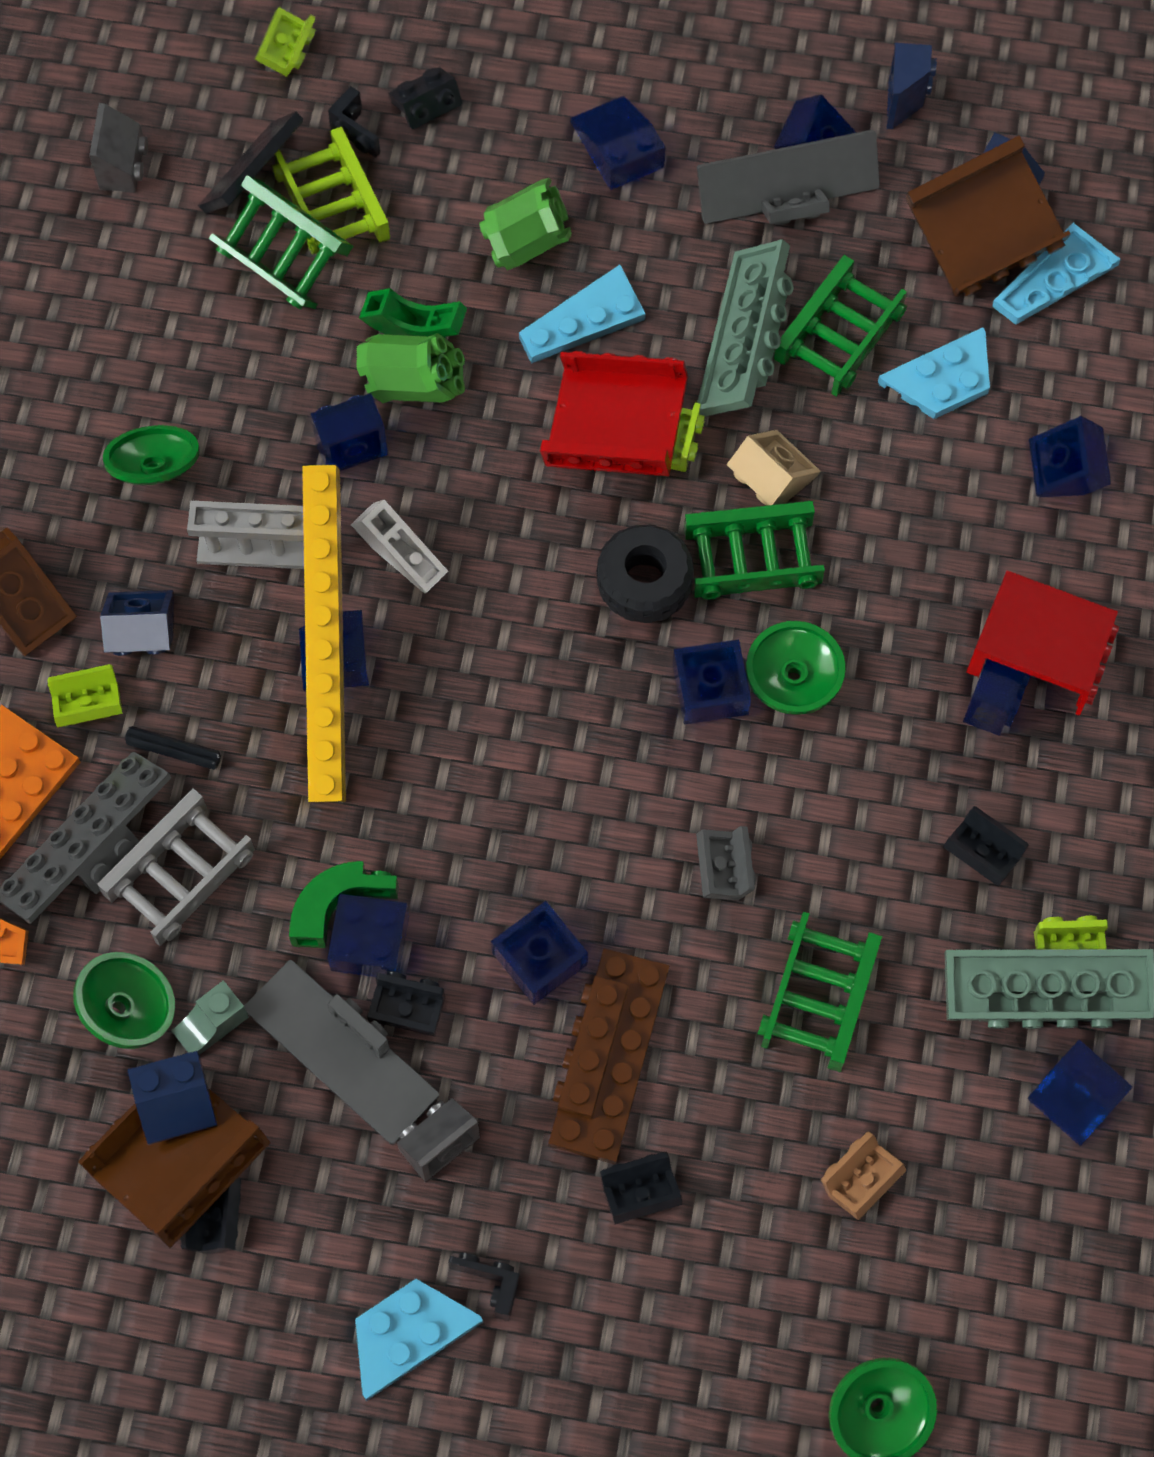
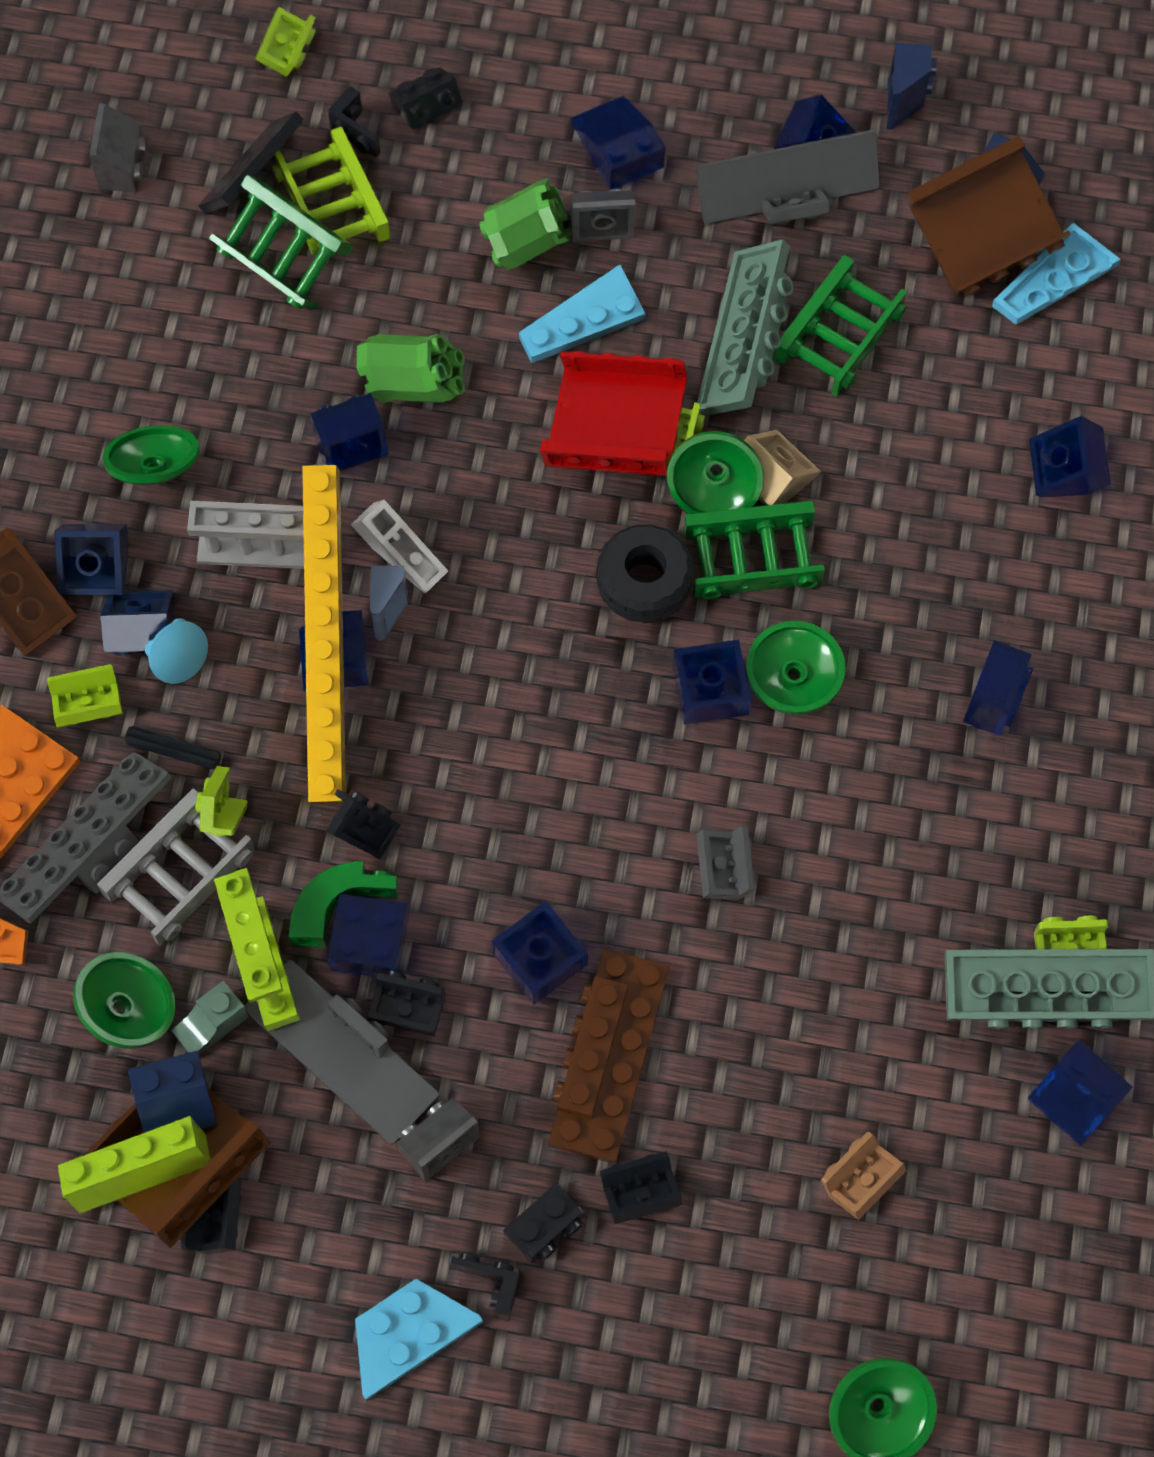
green arch [359,288,467,338] -> none
green fence [758,911,882,1072] -> none
medium azure wing [878,327,990,419] -> none
black bracket [943,806,1029,887] -> none
red panel [966,570,1120,716] -> none
none -> dark blue slope [54,524,128,595]
none -> lime brick [58,1116,211,1214]
none -> medium azure dish [145,618,208,684]
none -> lime bracket [195,766,248,837]
none -> lime fence [214,868,300,1031]
none -> black bracket [326,789,401,860]
none -> sand blue tile [370,566,408,640]
none -> black bracket [503,1183,585,1264]
none -> flat silver slope [570,189,635,242]
none -> green dish [667,431,764,514]

